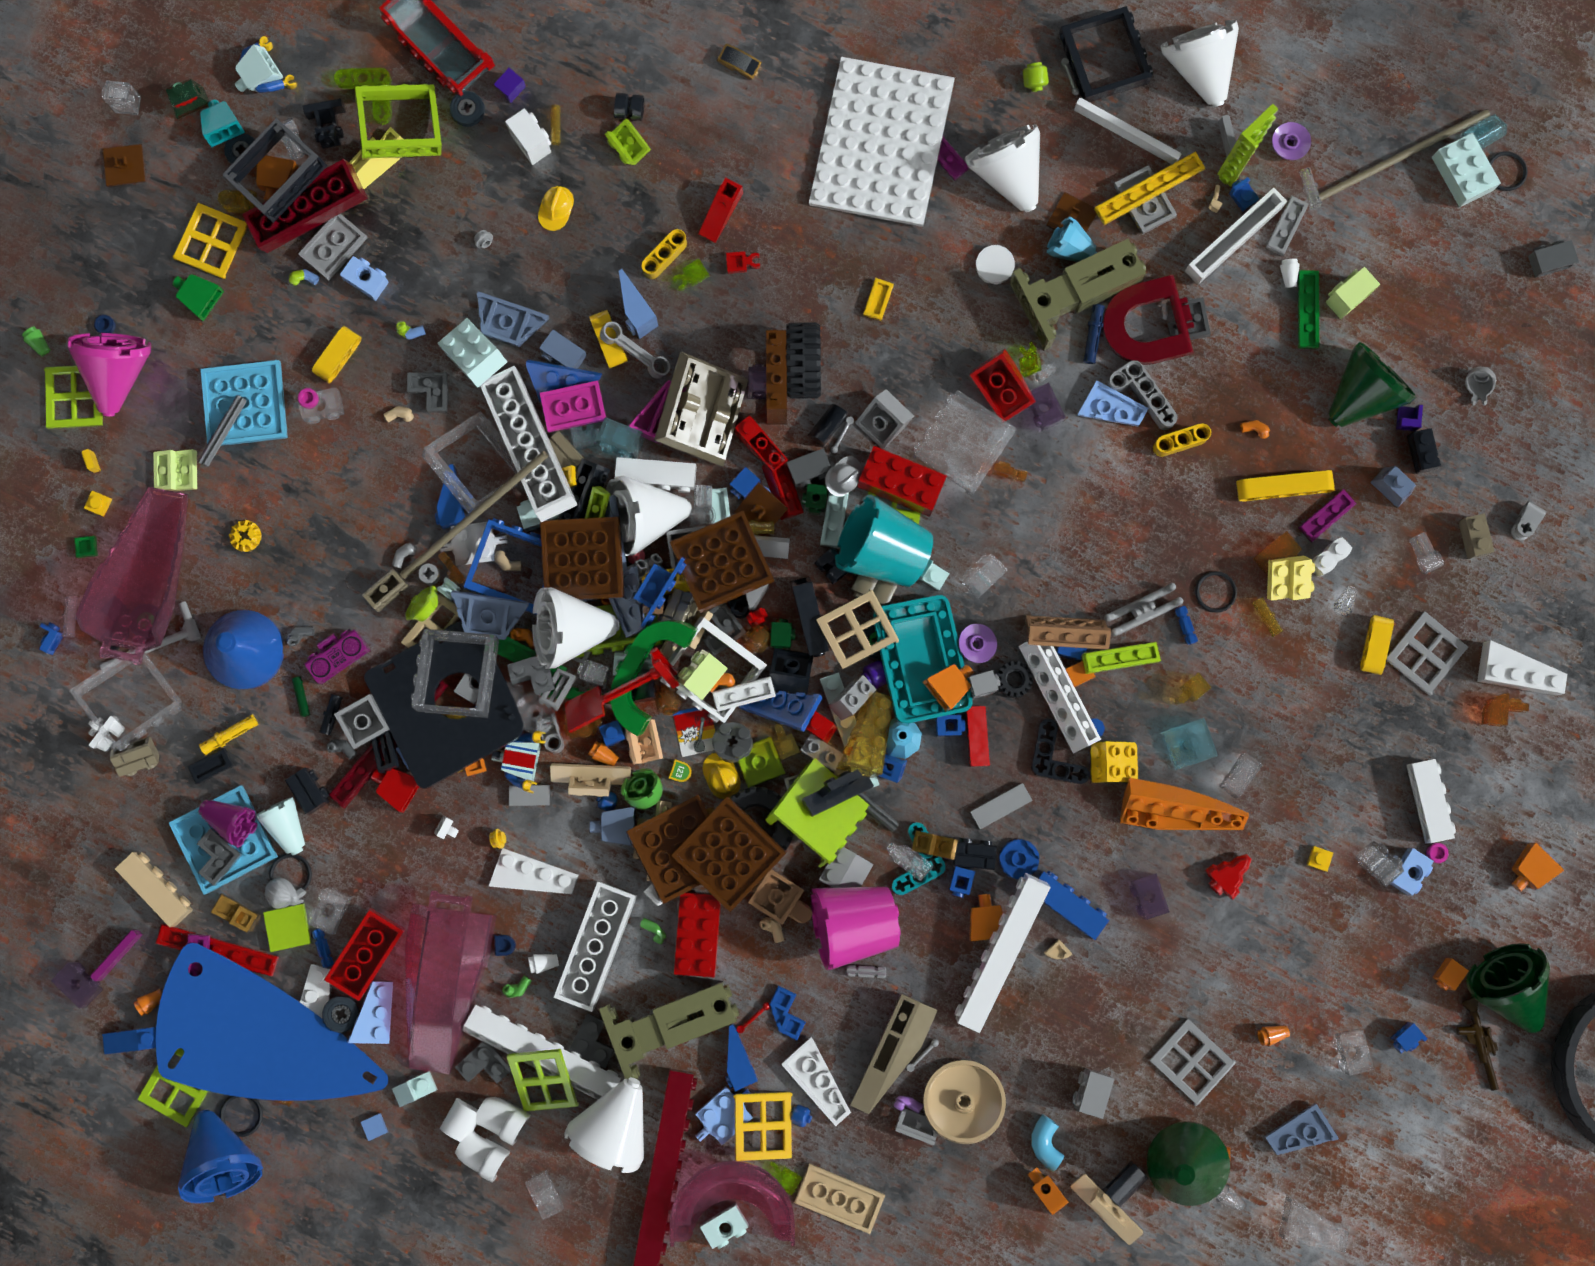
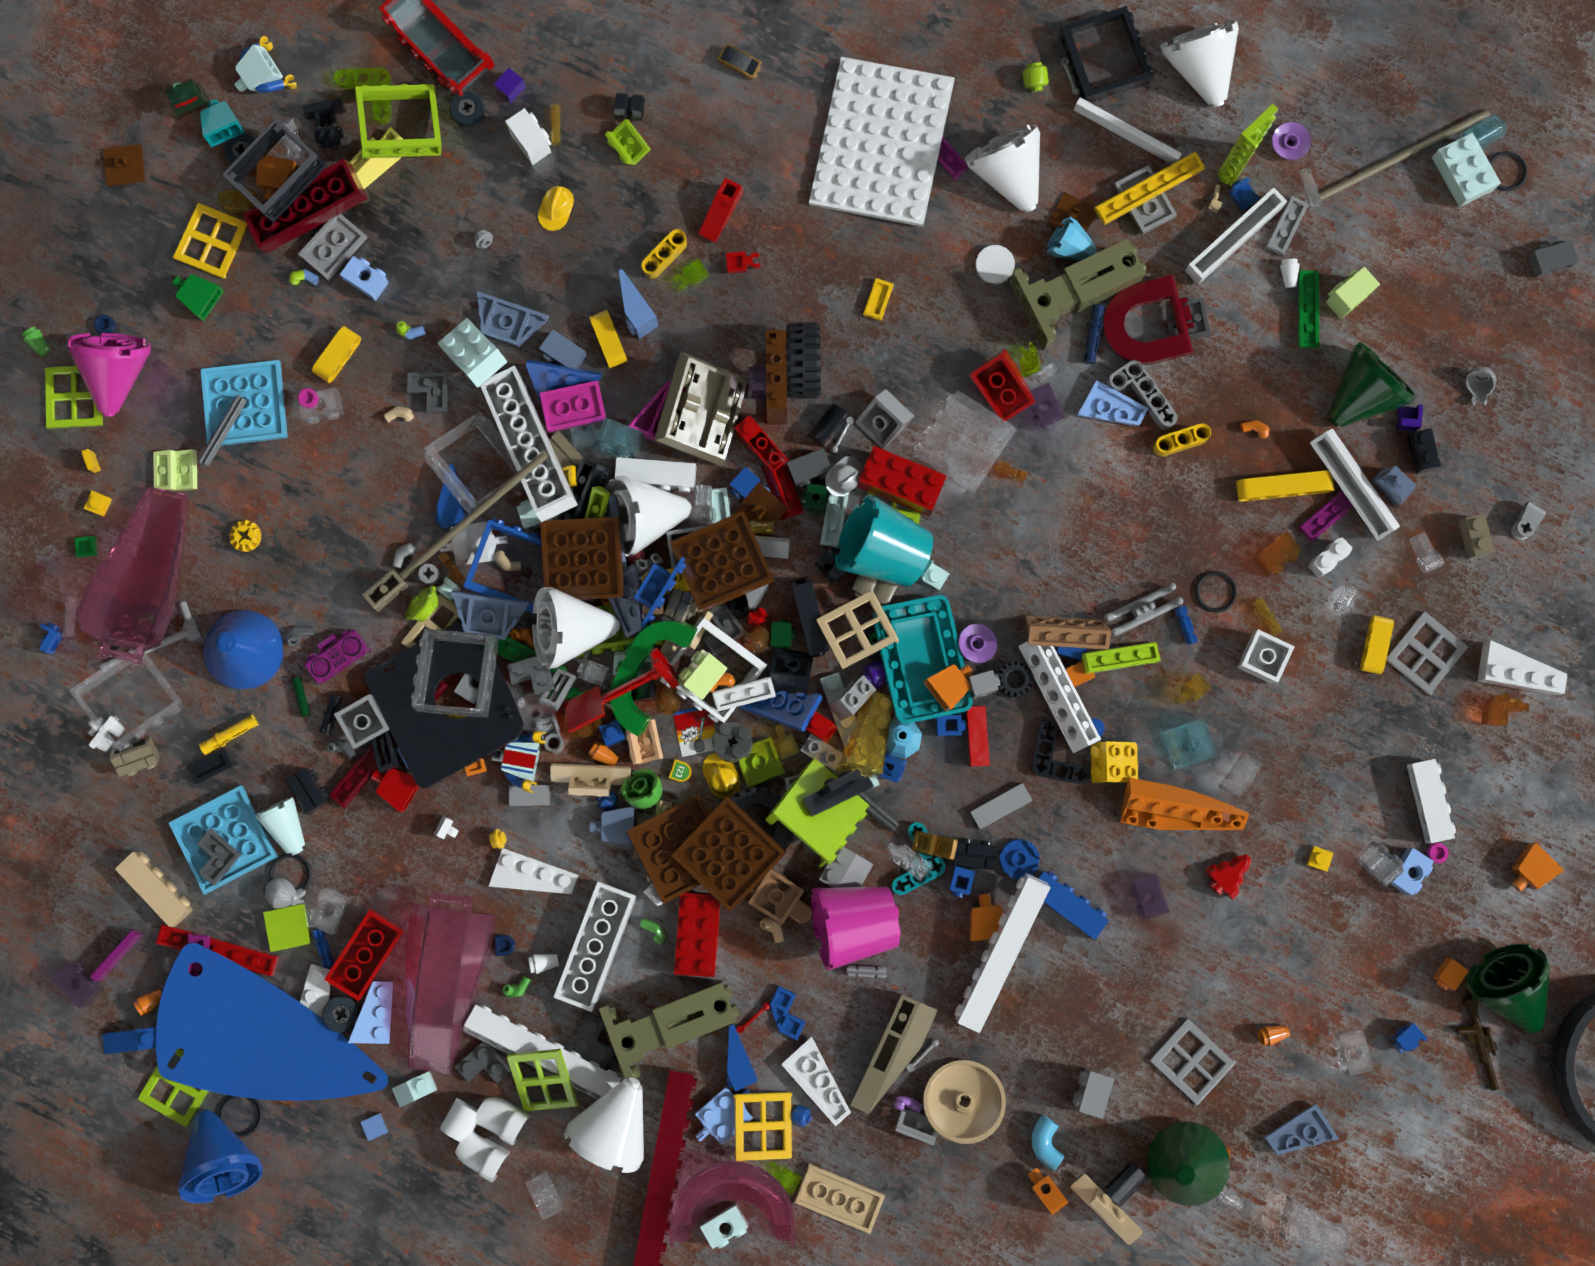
clear brick [102,80,141,115] -> none
magenta cone [198,800,257,848] -> none
pearl gold slope [211,893,258,932] -> none
light grey piece [600,322,670,379] -> none
clear brick [962,553,1008,599] -> none
tan tile [1044,939,1072,959] -> none
light grey tile [1218,115,1236,157] -> none
light yellow plate [1267,555,1315,600] -> none
none -> white brick [1237,629,1295,685]
none -> white brick [1310,428,1400,541]

